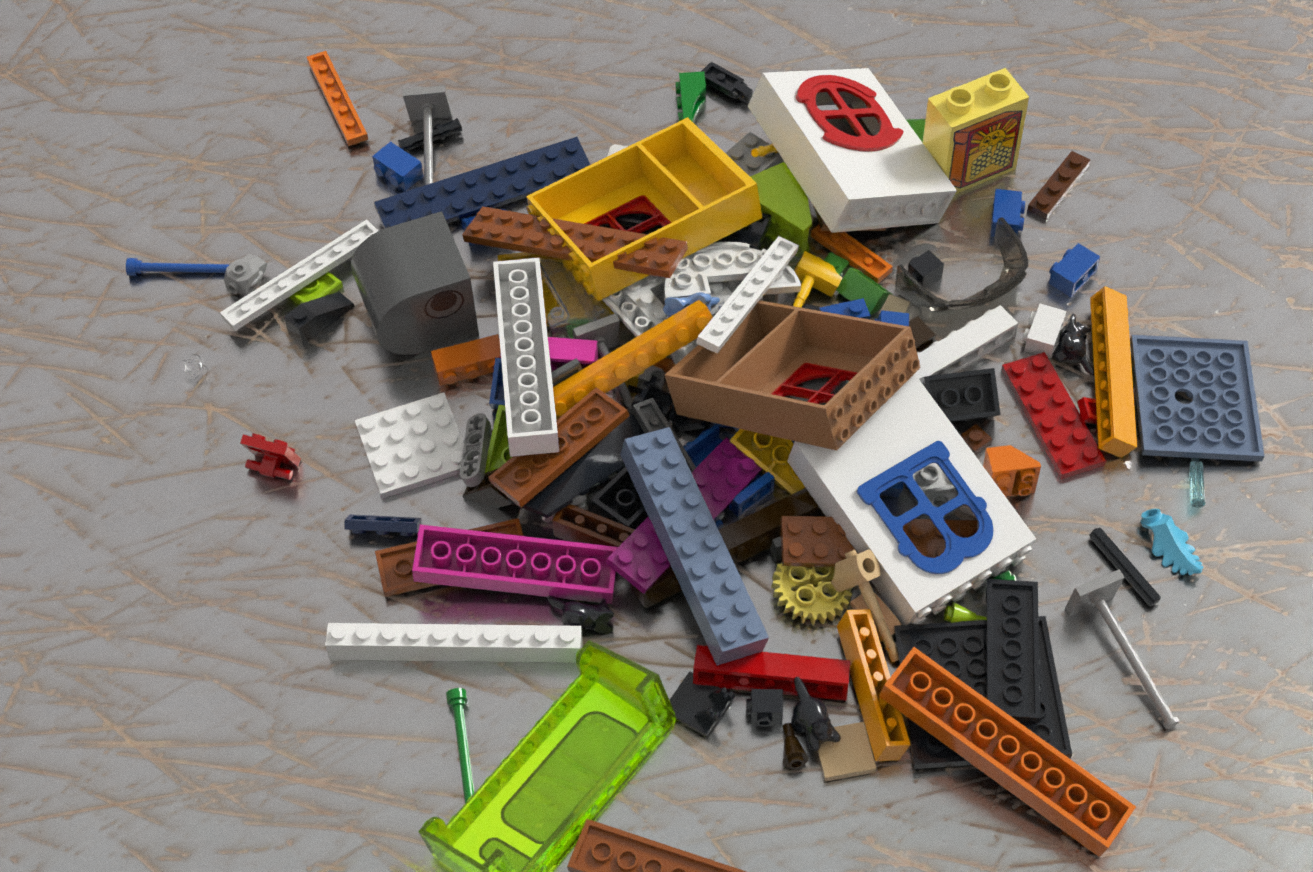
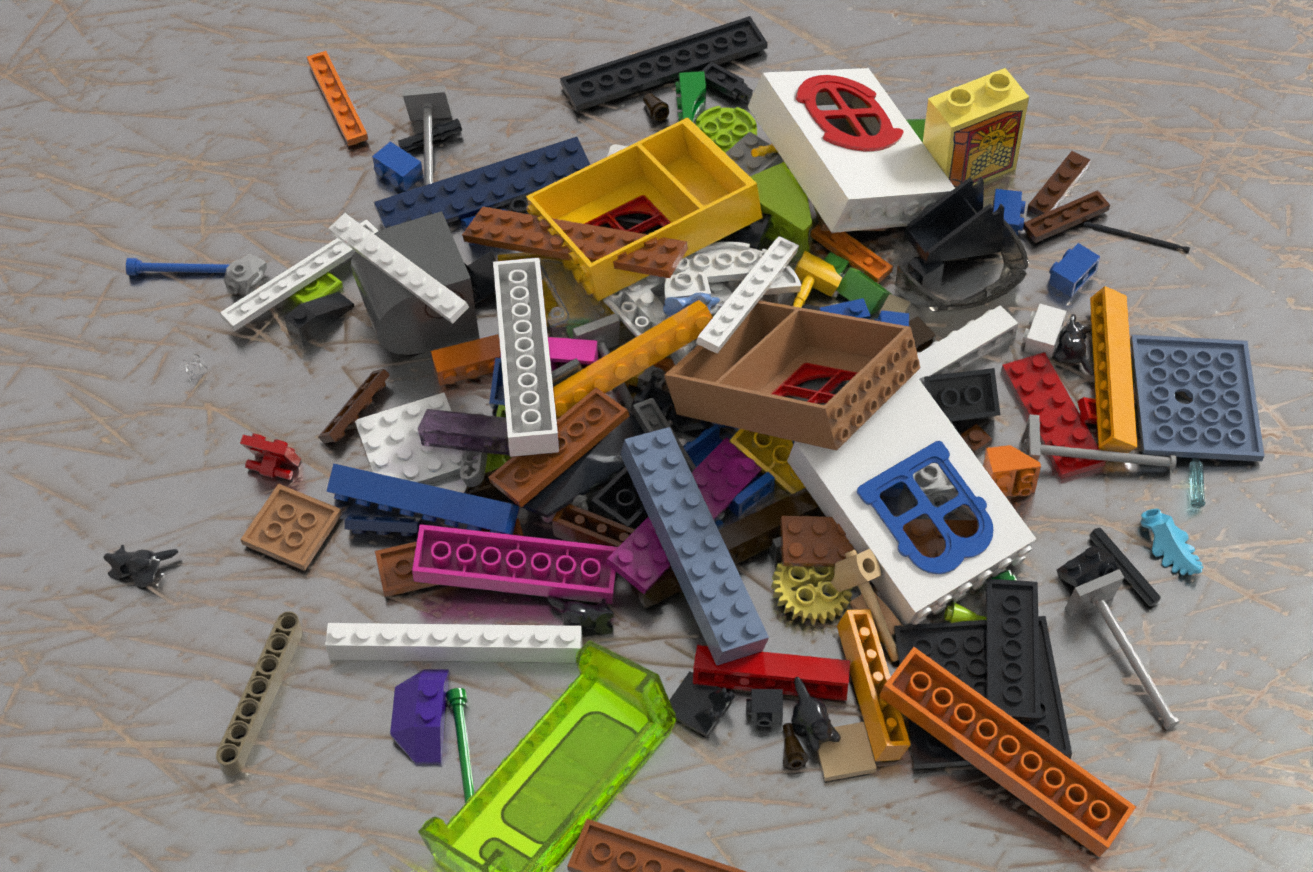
none -> black animal [103,545,178,587]
none -> dark tan beam [216,611,303,776]
none -> medium nougat plate [240,484,342,571]
none -> reddish brown plate [318,369,390,444]
none -> blue brick [326,463,519,535]
none -> white plate [328,213,469,324]
none -> dark purple wedge [390,669,450,765]
none -> clear purple brick [417,409,510,456]
none -> black hinge [464,251,496,304]
none -> black plate [509,198,528,214]
none -> black plate [560,16,768,112]
none -> dark brown cone [643,93,669,121]
none -> lime tile [695,106,757,153]
none -> black ladder [904,178,1004,264]
none -> light grey tile [1020,414,1176,470]
none -> reddish brown plate [1023,190,1110,243]
none -> black bracket [1056,545,1117,587]
none -> black piece [1084,221,1190,252]

